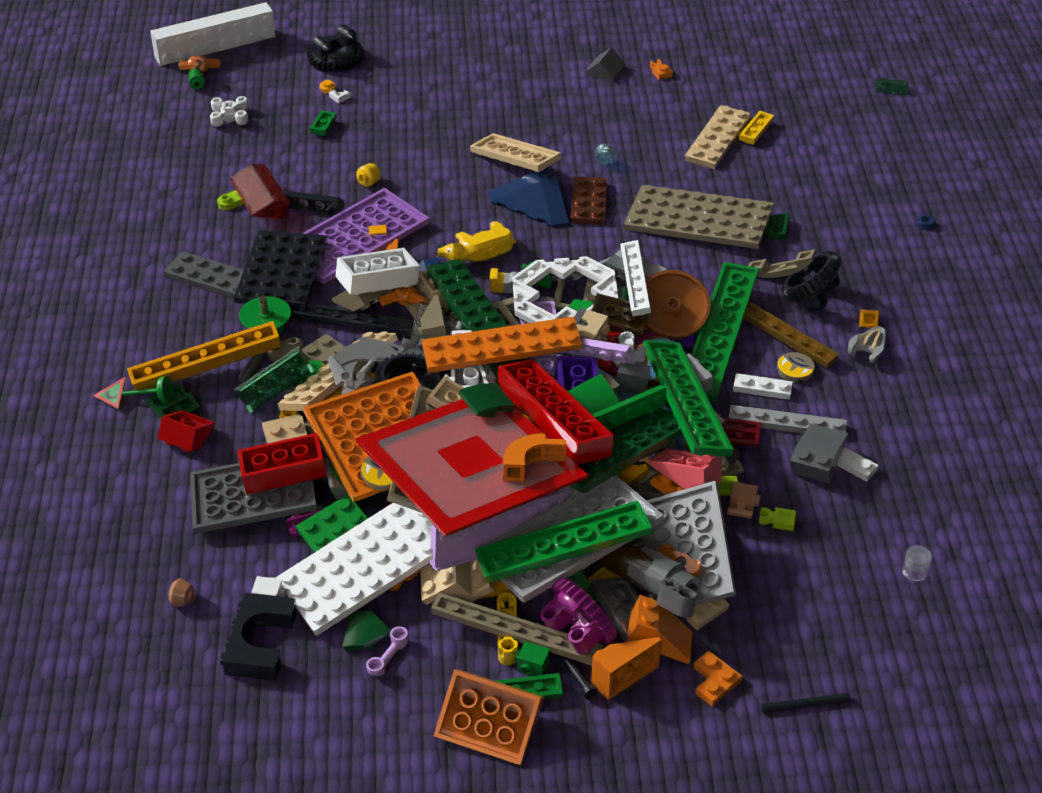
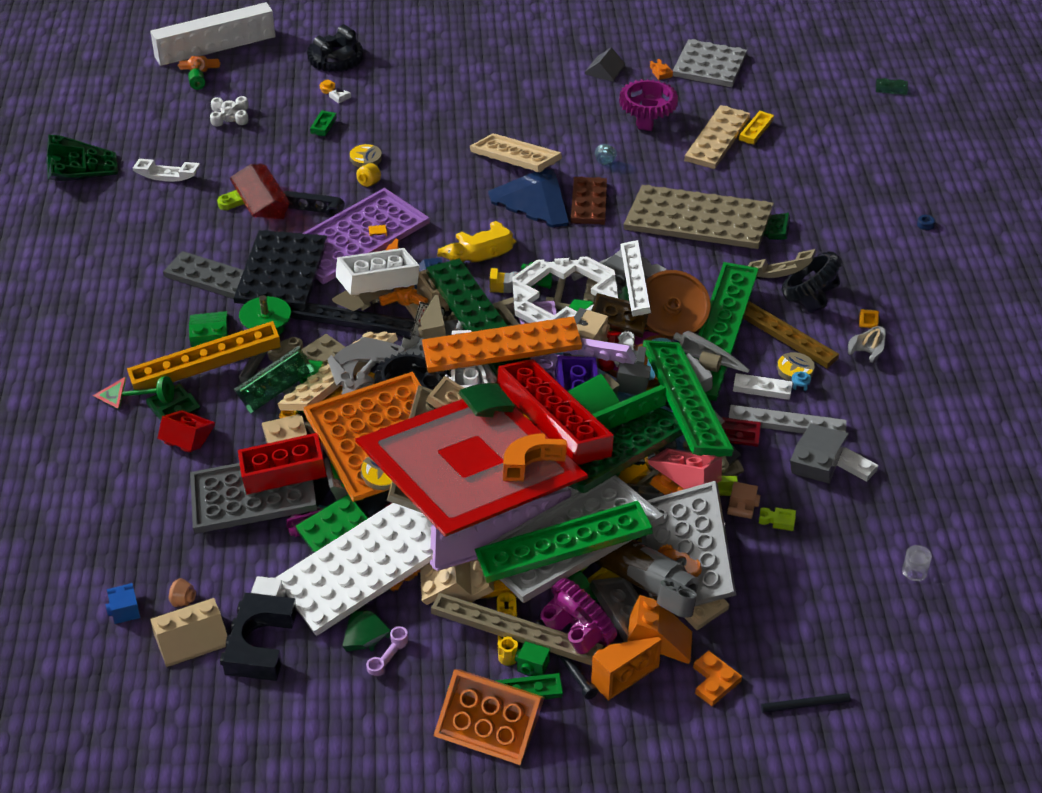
none -> dark green wedge [46,134,118,181]
none -> blue brick [105,583,140,624]
none -> white slope [133,159,200,182]
none -> tan slope [151,598,227,667]
none -> green slope [189,311,229,347]
none -> tile [349,144,382,168]
none -> magenta piece [619,78,678,131]
none -> light grey plate [673,39,747,87]
none -> light grey piece [673,331,750,373]
none -> dark tan beam [699,351,722,372]
none -> dark azure plate [792,371,811,391]

